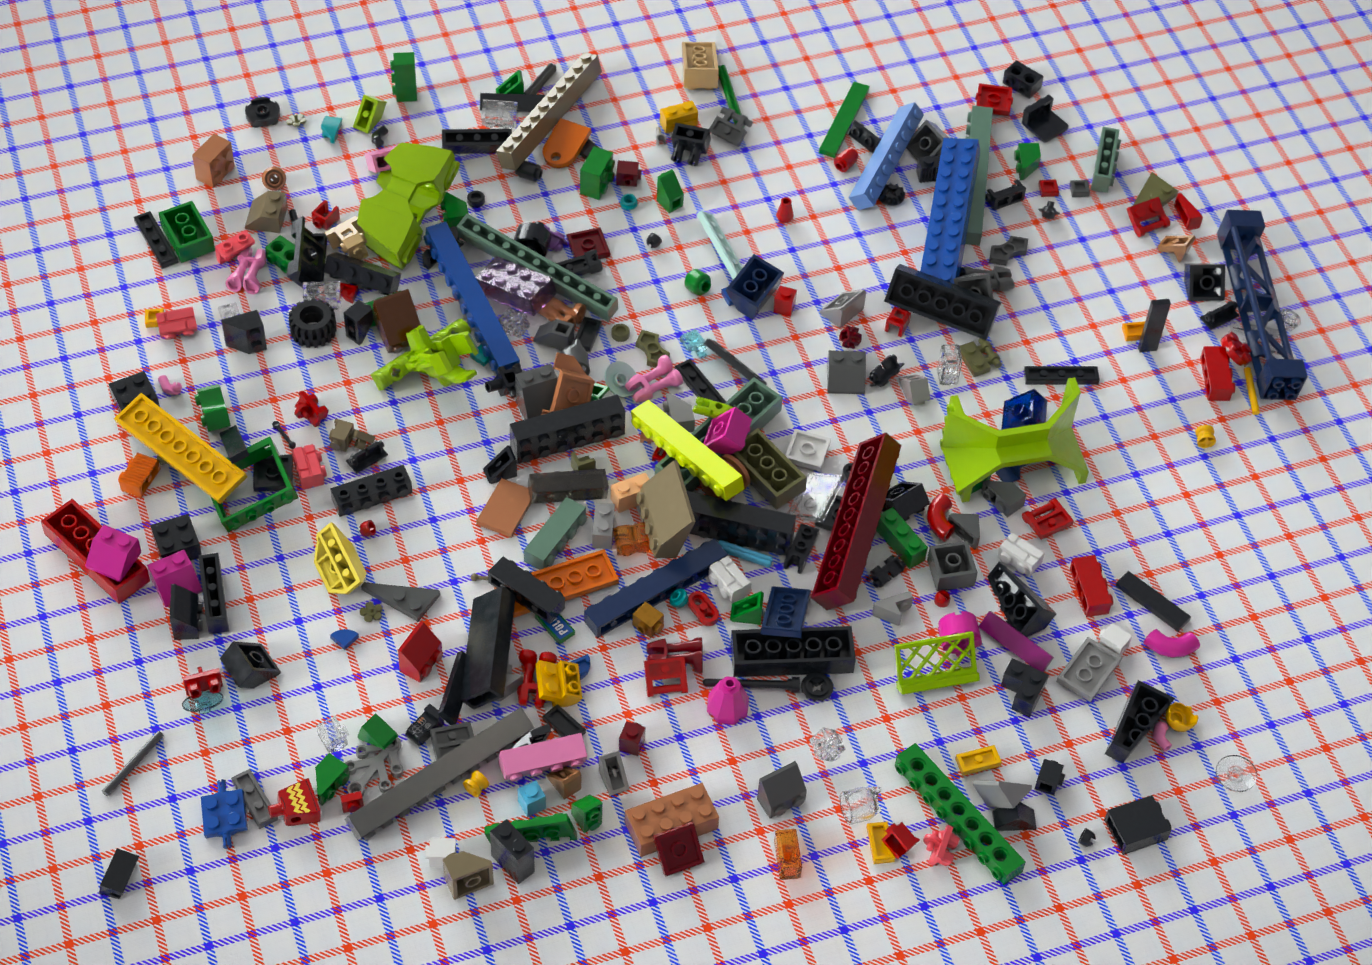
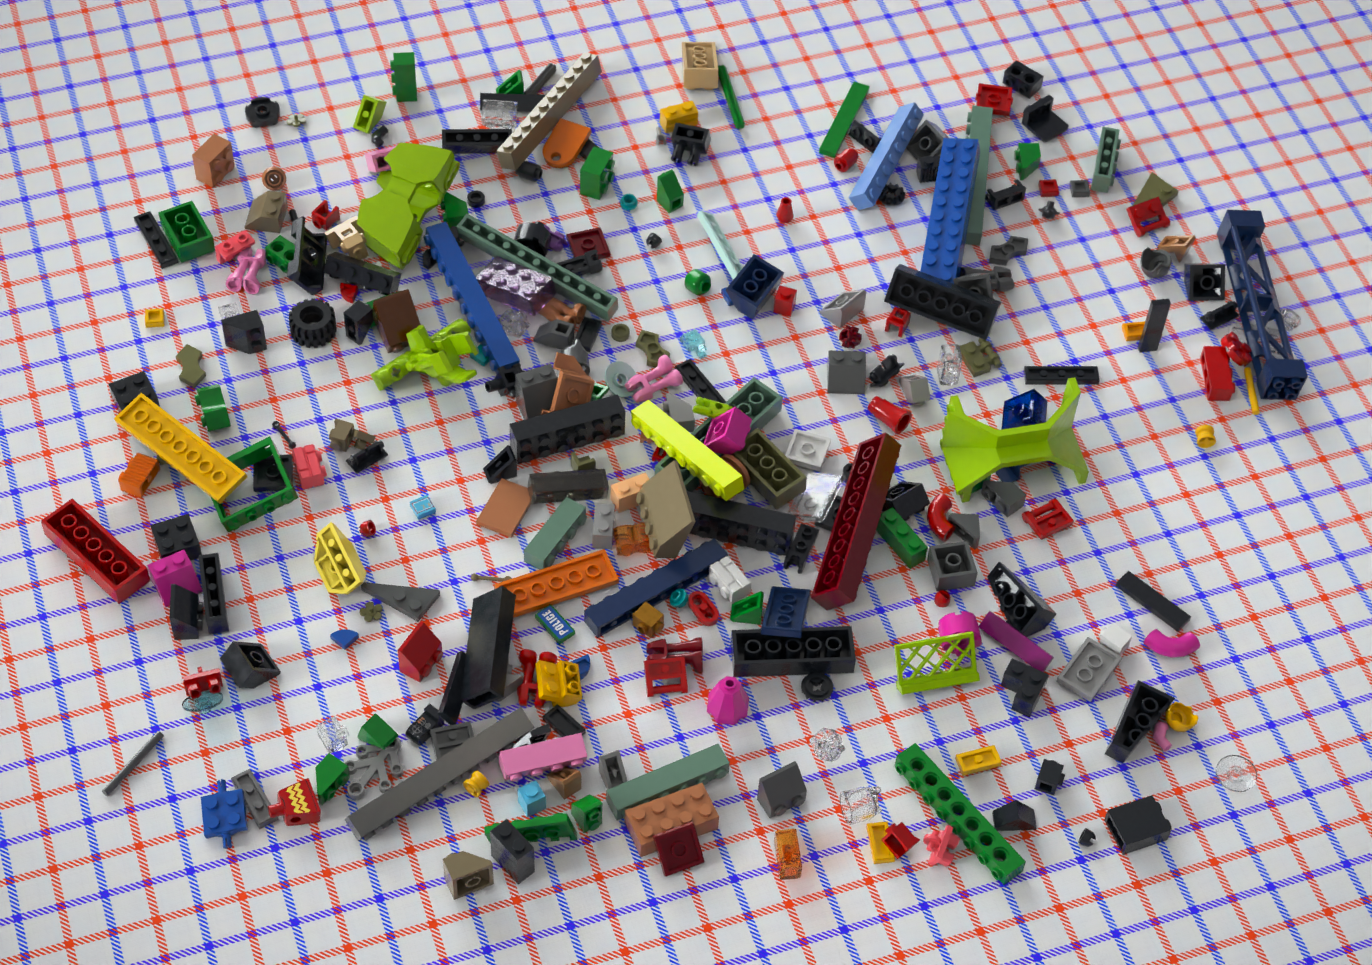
dark pink slope [85,525,141,582] -> none
black hinge [99,848,139,899] -> none
coral brick [156,307,197,340] -> none
bright pink arm [158,375,182,395] -> none
black tile [219,425,249,464] -> none
red hips [294,391,329,427] -> none
clear brick [303,281,342,310] -> none
teal slope [321,116,342,144] -> none
black brick [330,465,412,517] -> none
red plate [340,791,364,813] -> none
white brick [425,838,456,867] -> none
black brick [488,556,565,624] -> none
dark red brick [616,160,642,187] -> none
dark red brick [619,721,646,756] -> none
black piece [703,677,800,693] -> none
black tile [704,339,767,385] -> none
dark grey plate [709,107,753,147] -> none
medium azure axle [718,540,773,567] -> none
black hinge [866,554,906,588] -> none
light grey slope [872,591,913,626] -> none
light grey slope [973,780,1032,808] -> none
white brick [997,532,1045,577] -> none
red brick [1070,555,1113,617] -> none
red slope [1174,193,1203,230] -> none
none -> olive tile [176,344,206,388]
none -> medium azure tile [410,495,436,520]
none -> sand green brick [606,744,730,820]
none -> red plant [868,396,912,434]
none -> dark grey cap [1140,247,1172,278]

